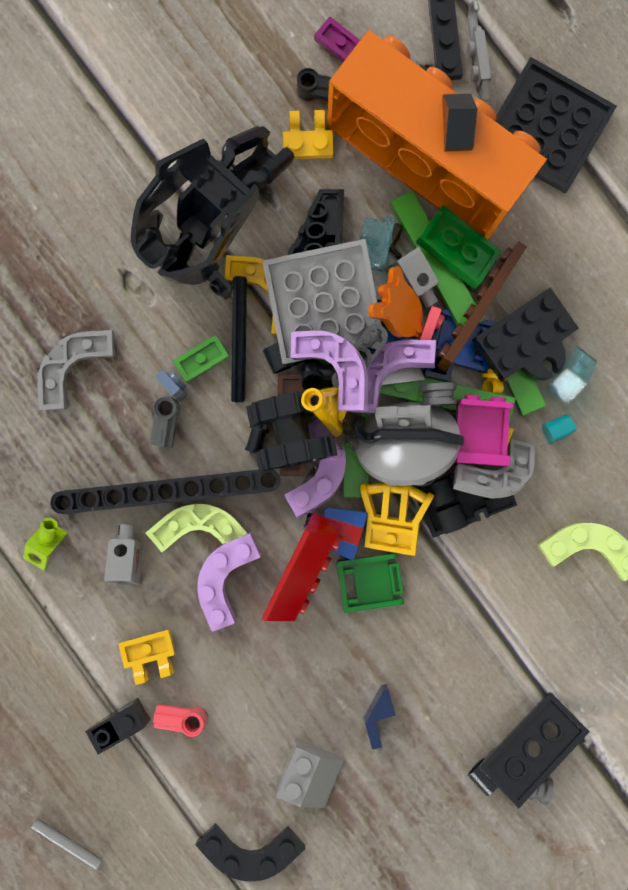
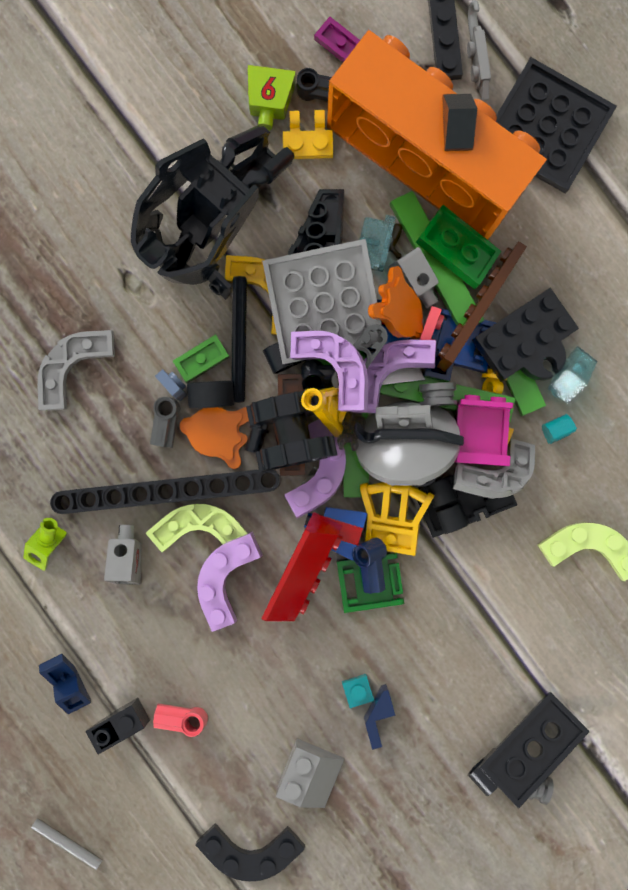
yellow plate [118,629,176,685] -> none
none -> dark blue slope [39,654,91,714]
none -> orange tile [180,407,249,469]
none -> black tyre [187,380,234,409]
none -> lime torso [247,65,296,130]
none -> teal plate [342,674,374,708]
none -> dark blue piece [352,537,387,594]

